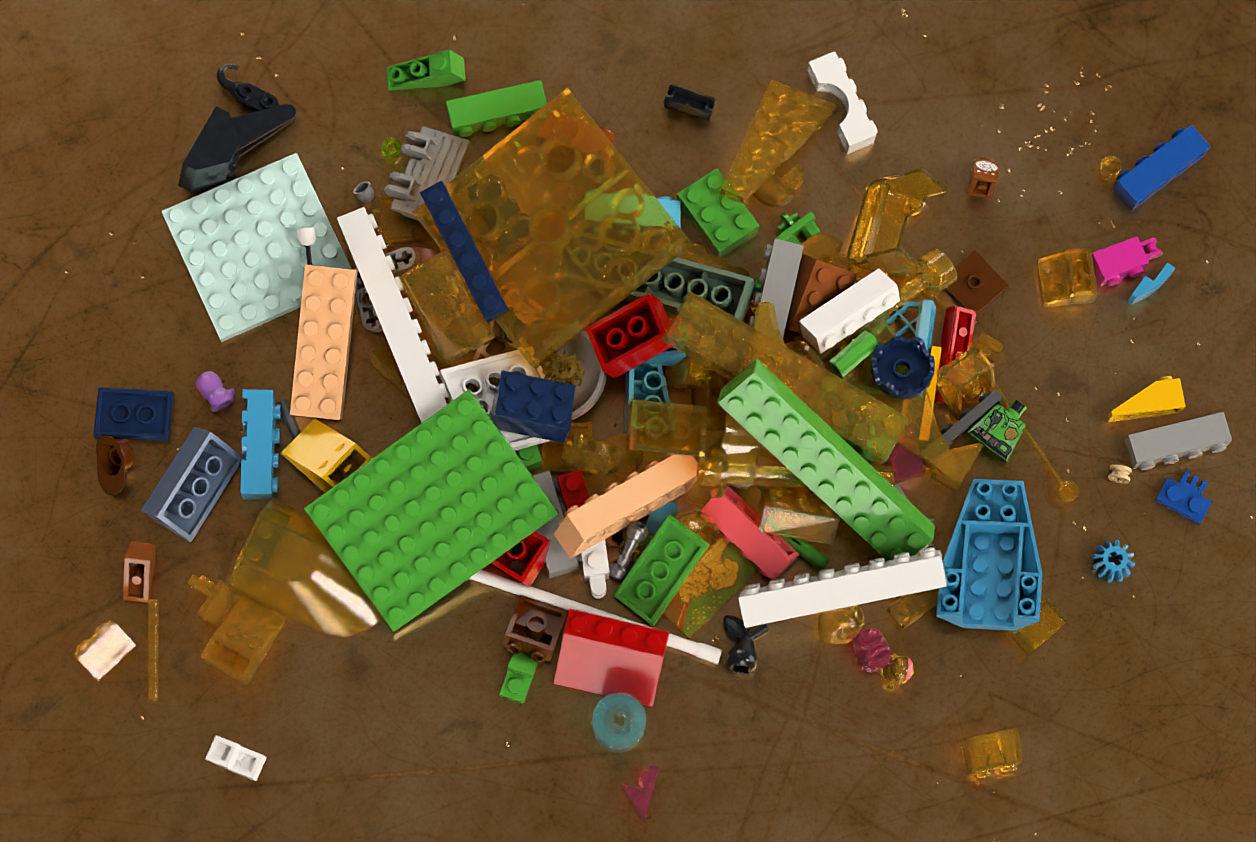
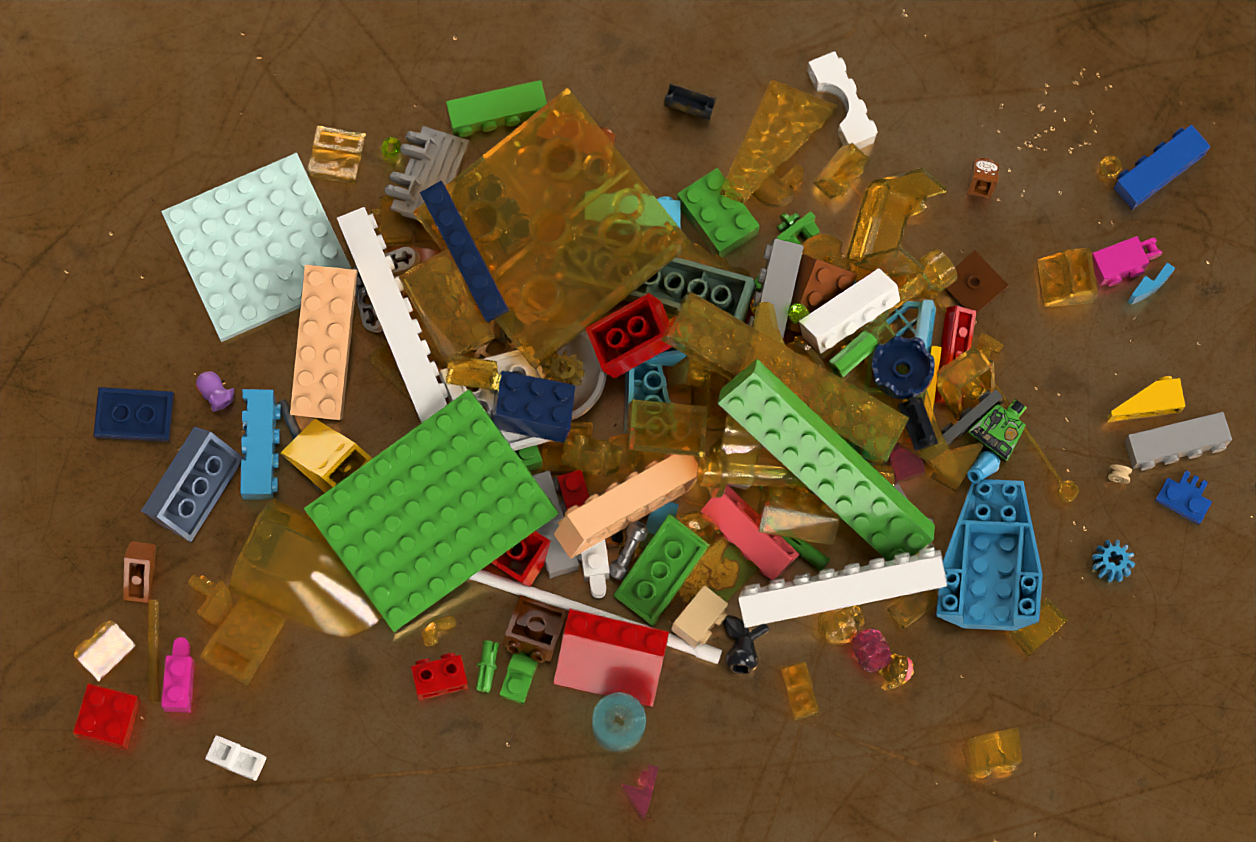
reddish brown piece [96,435,134,495] -> none
black slope [178,64,296,192] -> none
white hinge [296,228,317,265] -> none
light grey hinge [353,181,375,203] -> none
bright green slope [386,50,466,91] -> none
none -> red brick [73,684,141,750]
none -> dark pink brick [161,637,195,713]
none -> clear yellow slope [307,126,366,184]
none -> red brick [411,653,468,700]
none -> clear yellow arm [422,616,456,646]
none -> clear yellow slope [445,355,498,390]
none -> bright green axle [476,641,499,692]
none -> tan brick [671,585,728,649]
none -> clear yellow slope [781,661,820,721]
none -> clear neon green hinge [788,303,810,325]
none -> clear yellow brick [813,142,870,199]
none -> black hinge [898,396,938,451]
none -> dark azure cone [967,451,1000,483]

